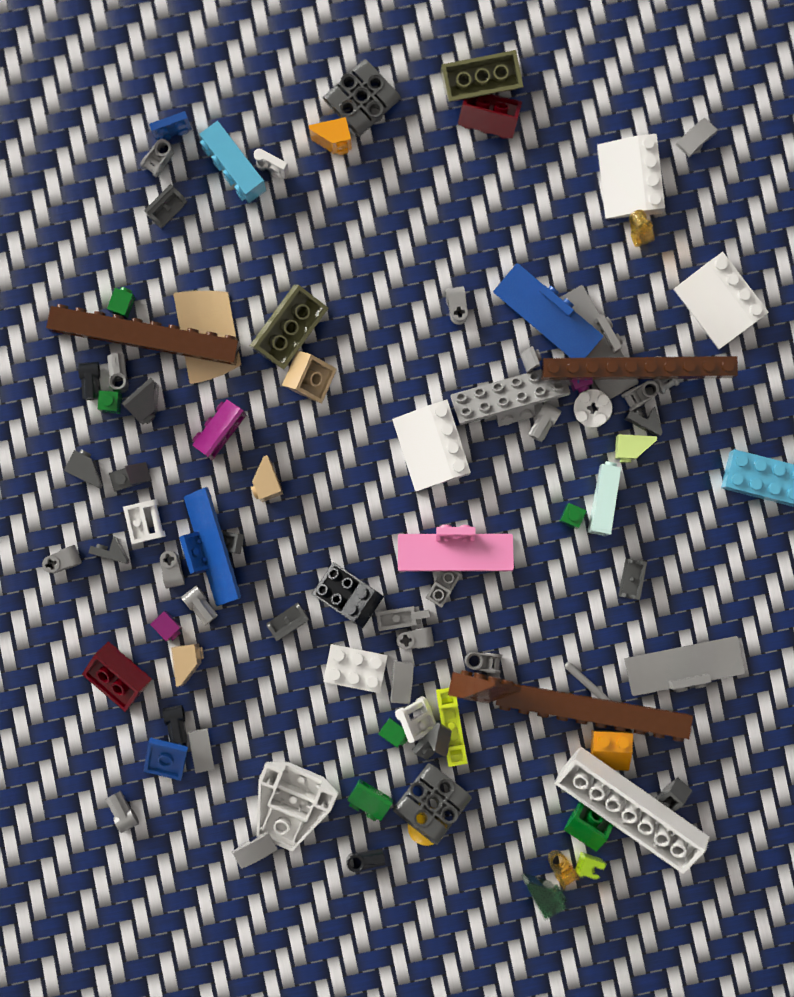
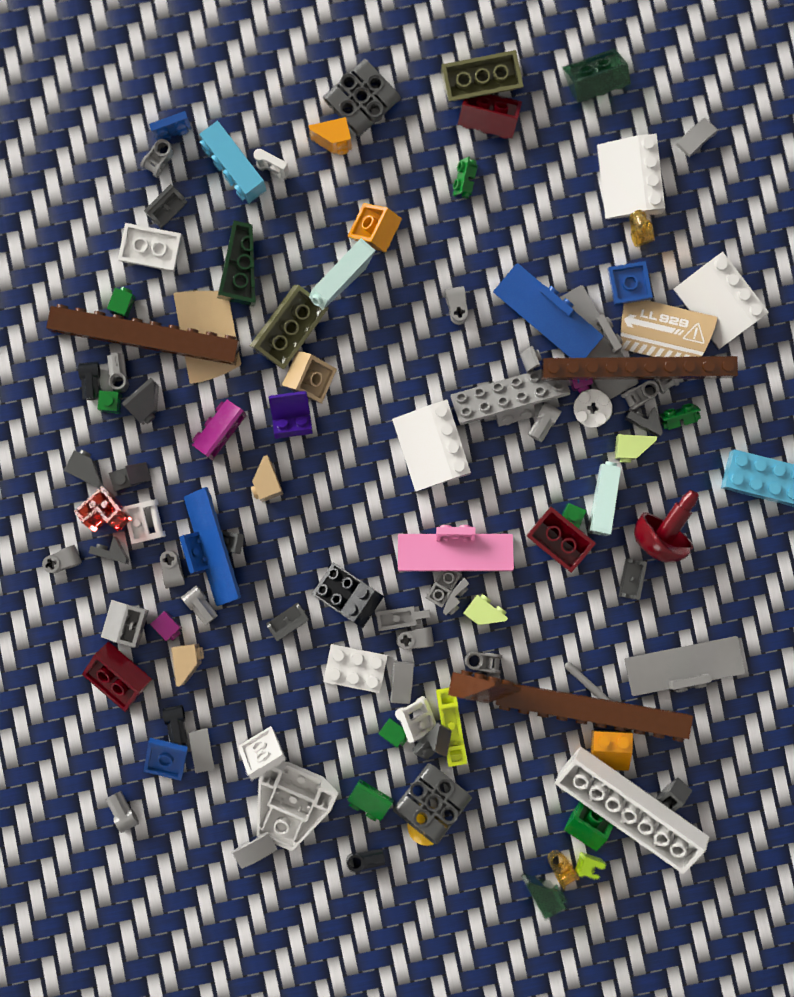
none -> clear red brick [74,486,132,532]
none -> light grey slope [101,600,149,648]
none -> white plate [118,223,182,272]
none -> dark green wedge [217,220,256,306]
none -> white plate [238,726,286,780]
none -> dark purple bracket [268,391,313,439]
none -> light aqua slope [309,238,376,310]
none -> light orange slope [348,203,402,252]
none -> light grey slope [443,578,469,615]
none -> green hinge [453,157,478,198]
none -> yellowish green slope [463,594,508,625]
none -> dark red slope [526,506,596,573]
none -> clear green slope [562,48,631,103]
none -> blue plate [608,261,653,306]
none -> tan sticker [621,300,718,357]
none -> dark red piece [634,489,699,563]
none -> green hinge [659,403,701,430]

